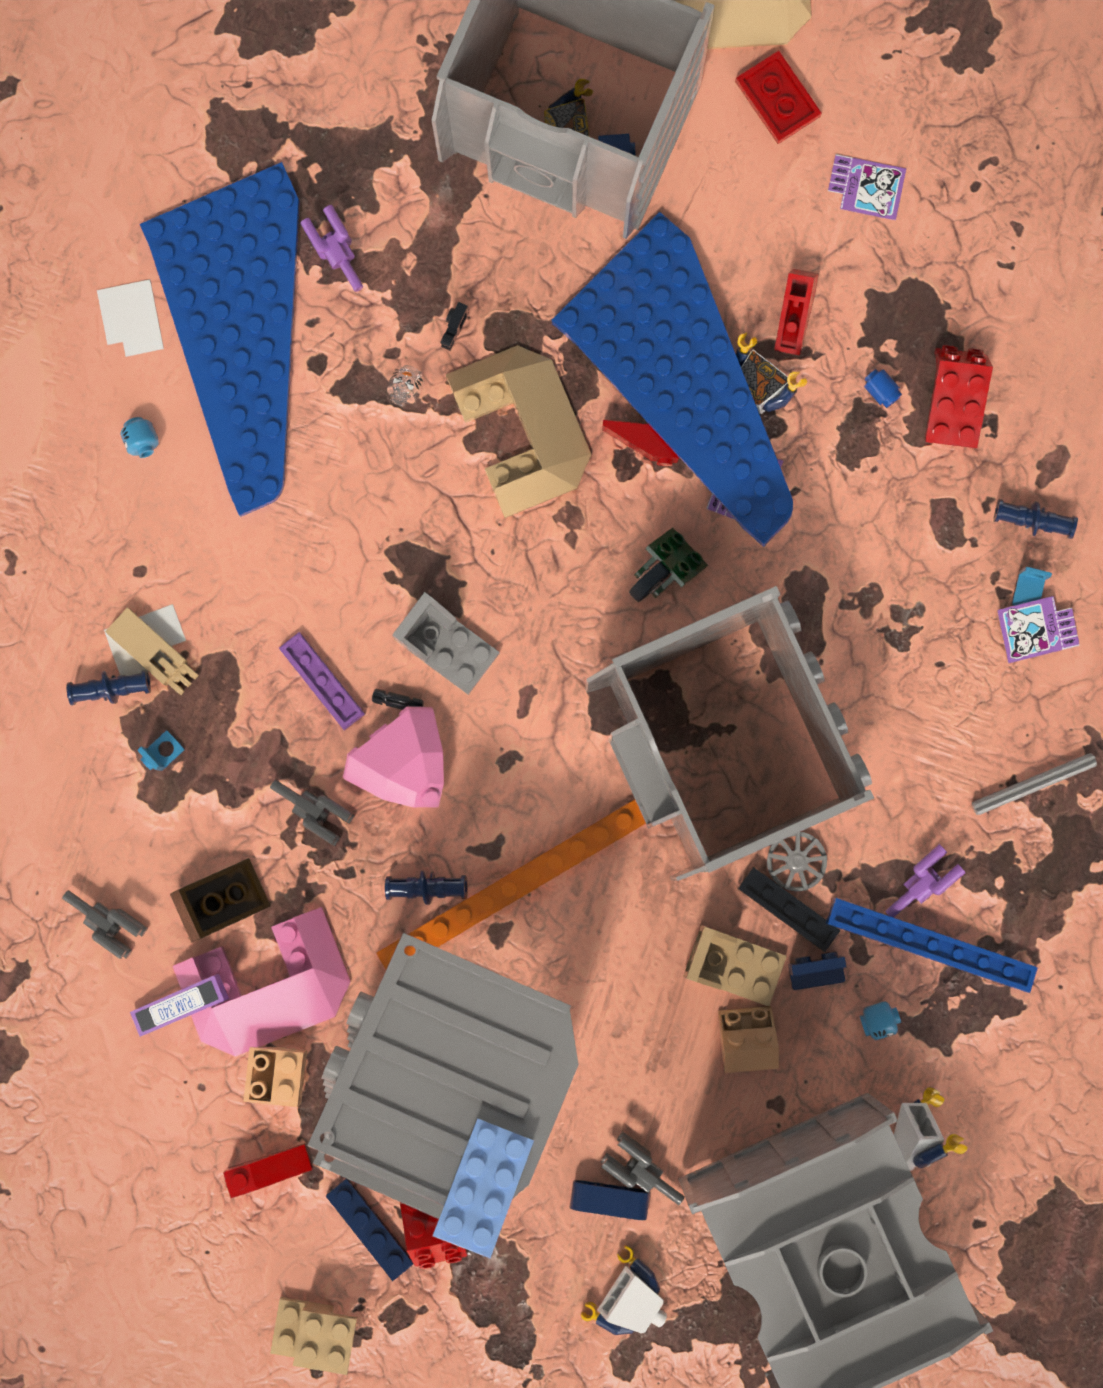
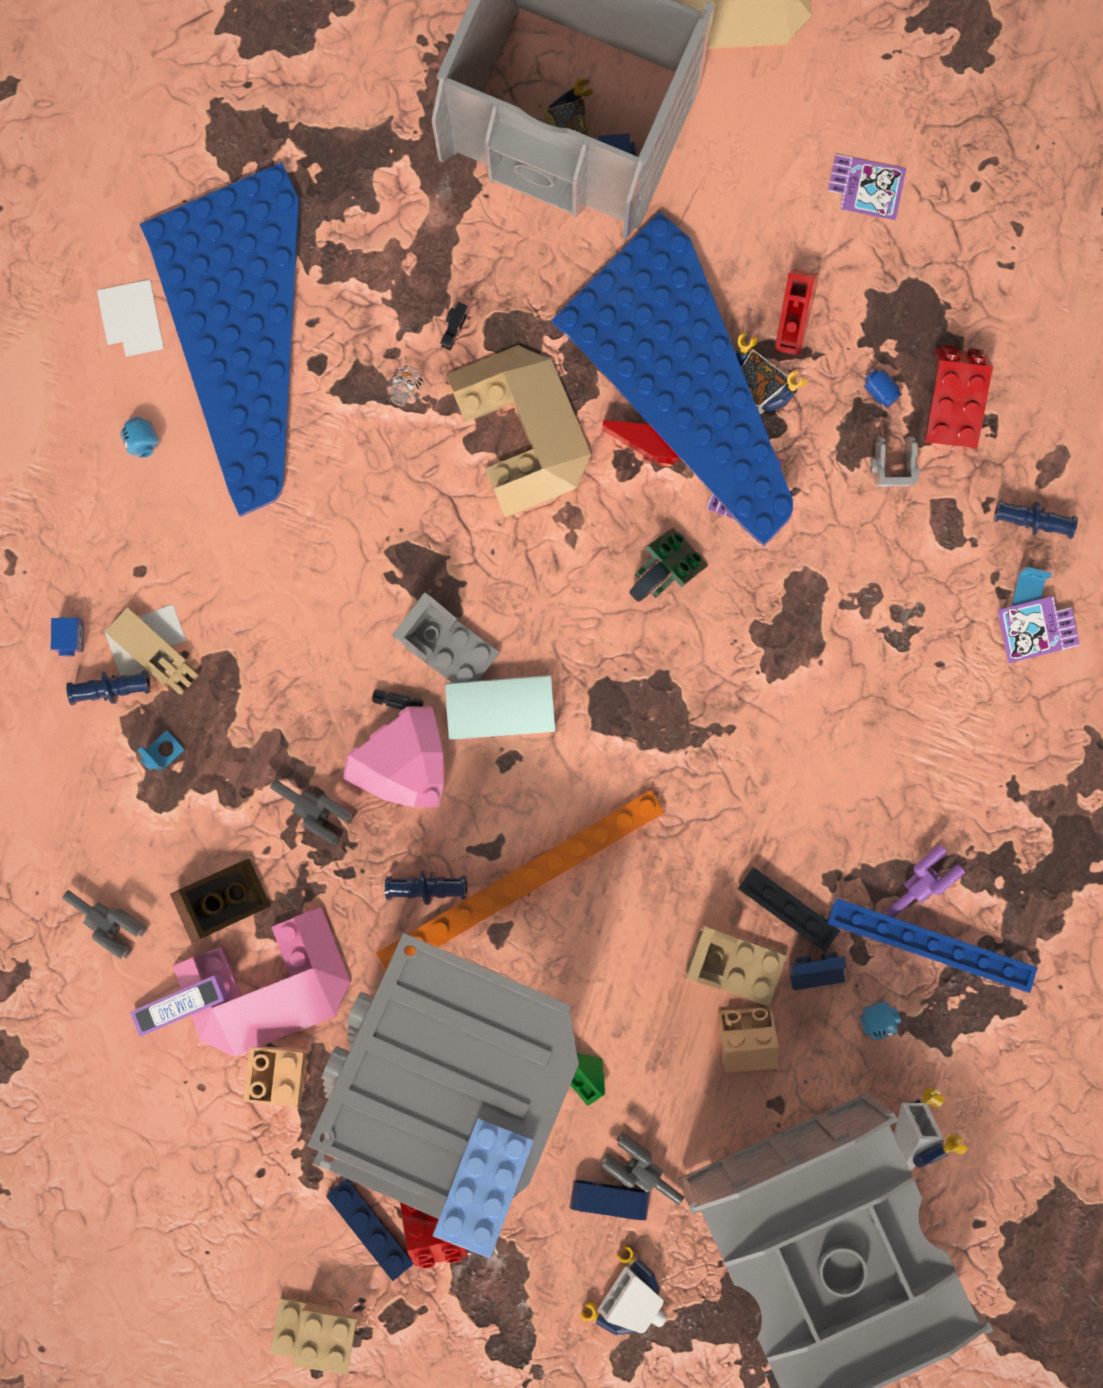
red slope [223,1143,312,1199] -> none
medium lavender tile [279,632,365,731] -> none
medium lavender plant [301,205,364,292] -> none
light grey container [585,586,874,881] -> none
red plate [735,50,822,144] -> none
light grey wheel [767,832,827,891] -> none
light grey axle [972,753,1097,815] -> none
none -> blue brick [50,618,84,657]
none -> light aqua slope [445,675,555,740]
none -> green slope [570,1053,605,1106]
none -> light grey piece [870,436,920,487]

